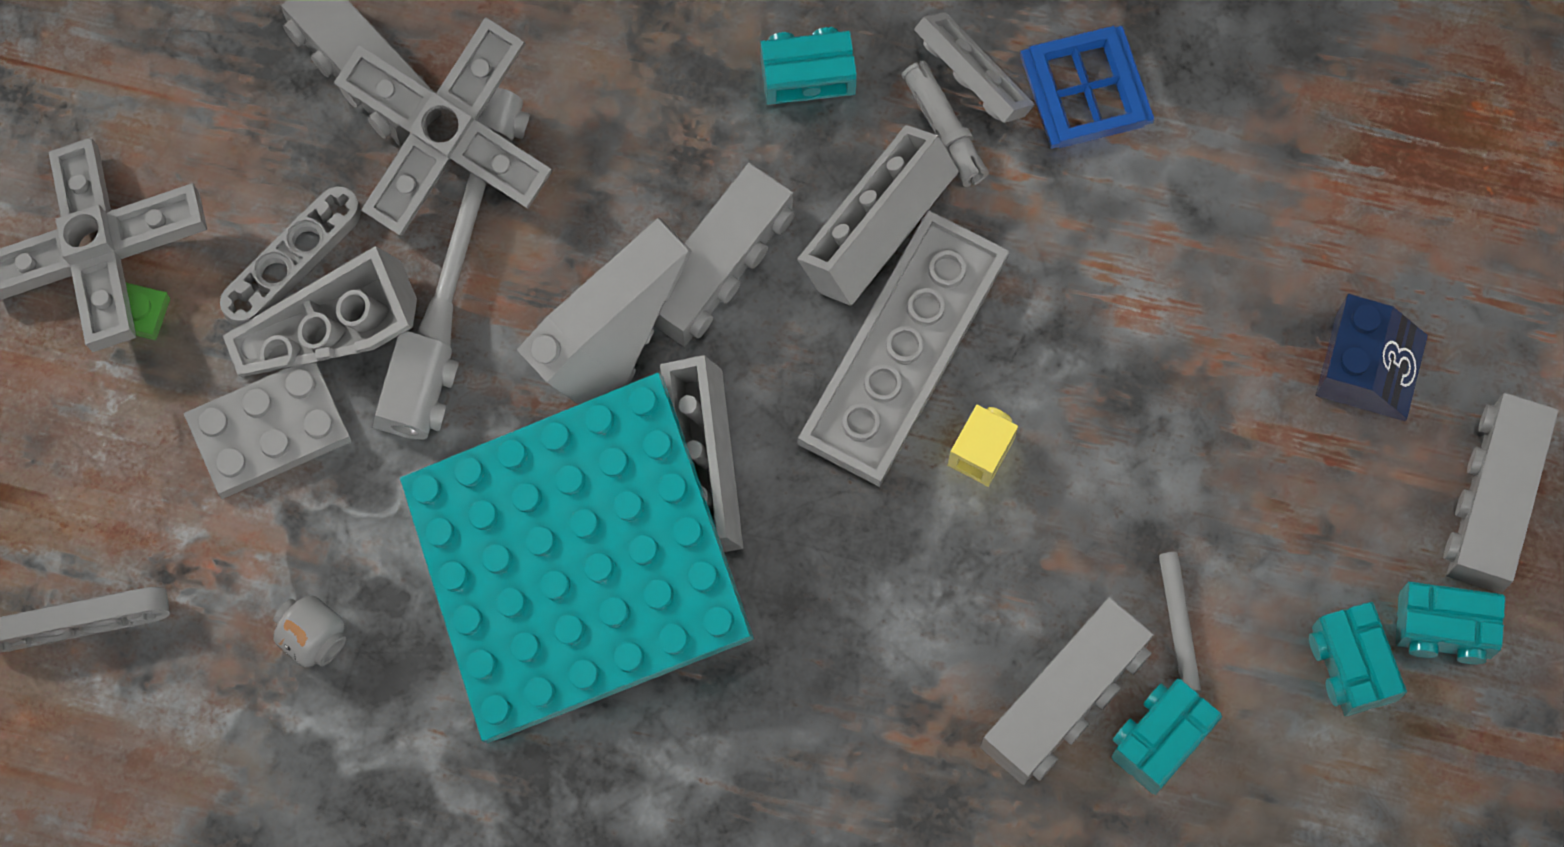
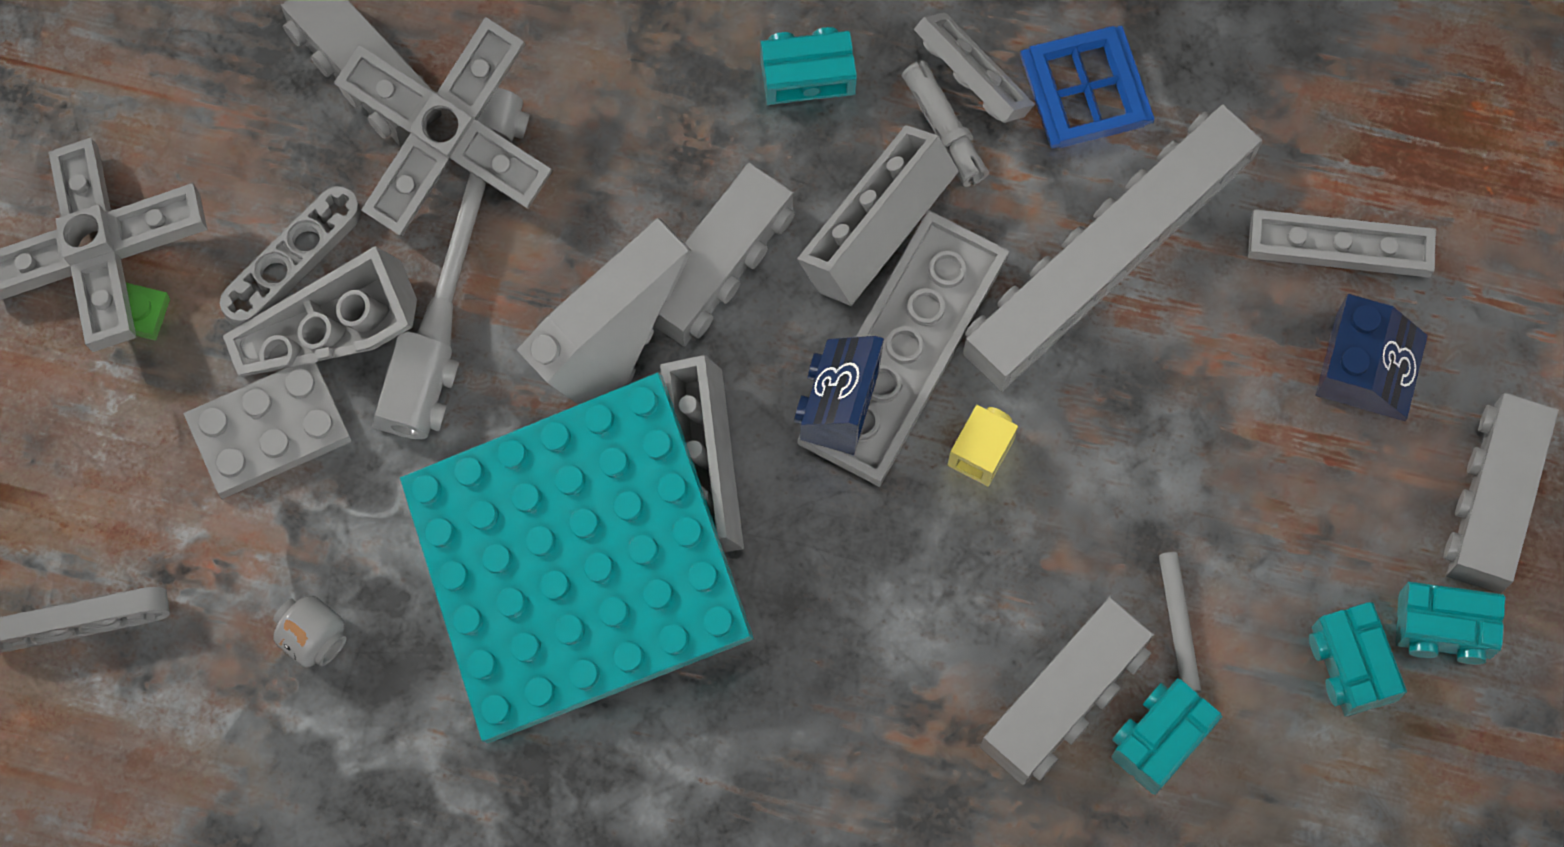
none -> dark blue slope [794,336,884,455]
none -> light grey brick [963,104,1262,392]
none -> light grey plate [1248,209,1436,278]

